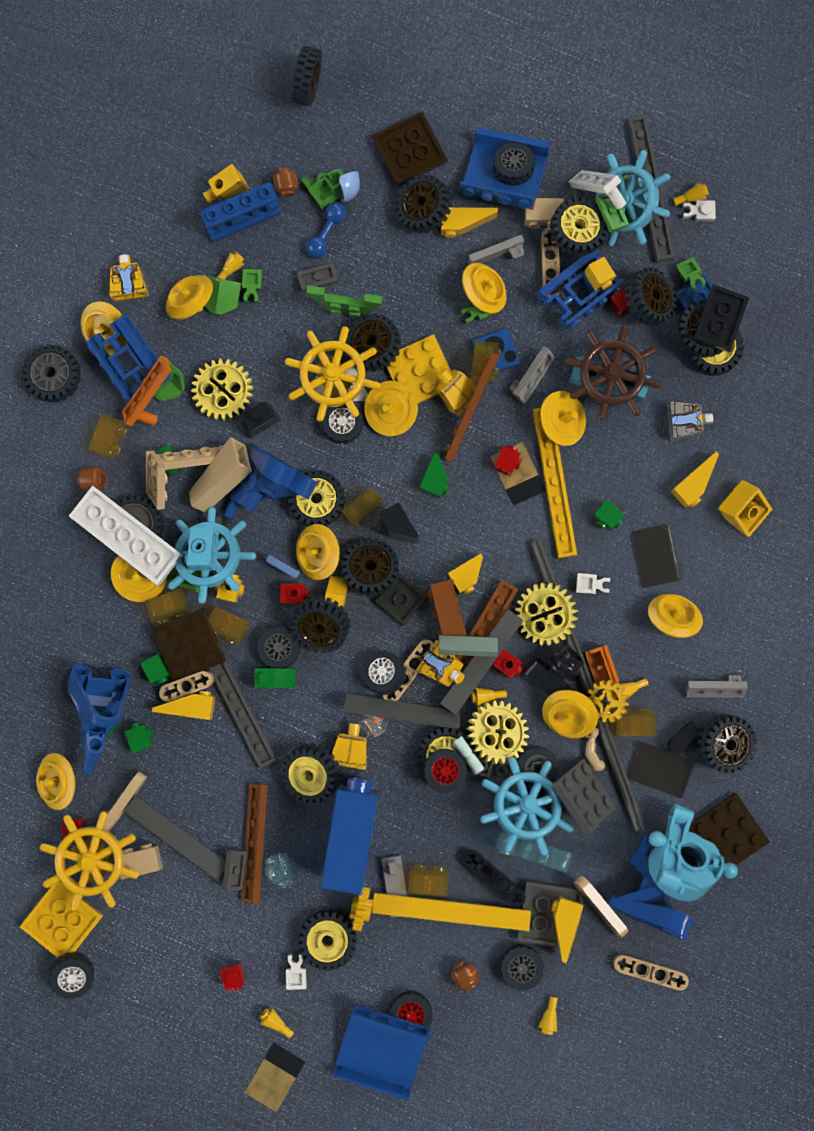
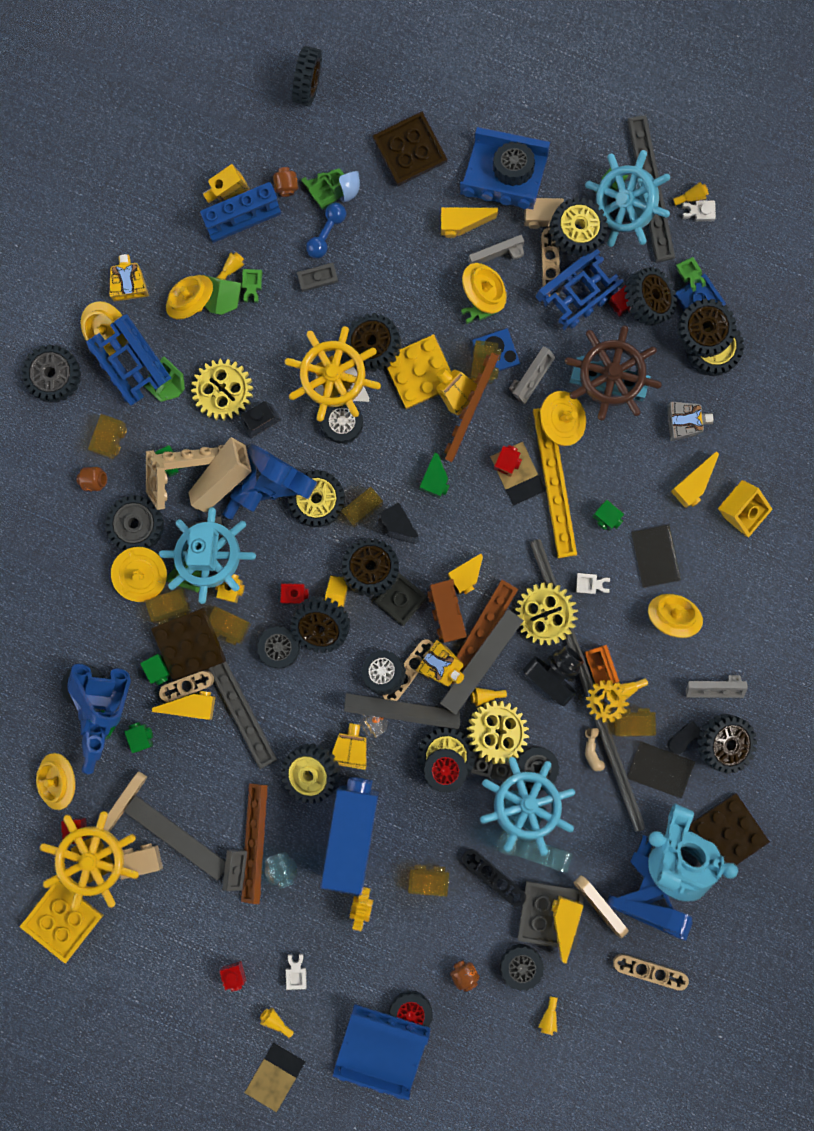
black wheel [49,952,94,999] -> none
white plate [69,486,183,586] -> none
orange piece [122,356,172,426] -> none
green slope [255,668,295,688] -> none
medium blue tile [266,555,300,578] -> none
yellow piece [296,524,340,580] -> none
wheel [298,910,357,971] -> none
bright green wing [306,285,383,318] -> none
yellow piece [364,381,418,436] -> none
yellow tile [372,892,531,931] -> none
light grey hinge [381,855,407,918] -> none
wheel [395,174,452,234] -> none
sand green tile [439,635,498,657] -> none
light aqua piece [453,736,484,775] -> none
red brick [491,649,523,679] -> none
yellow piece [542,690,598,738] -> none
dark grey plate [552,759,616,835] -> none
white piece [568,170,626,209] -> none
yellow brick [584,257,616,291] -> none
bright green plate [595,194,629,233] -> none
black plate [693,284,750,352] -> none

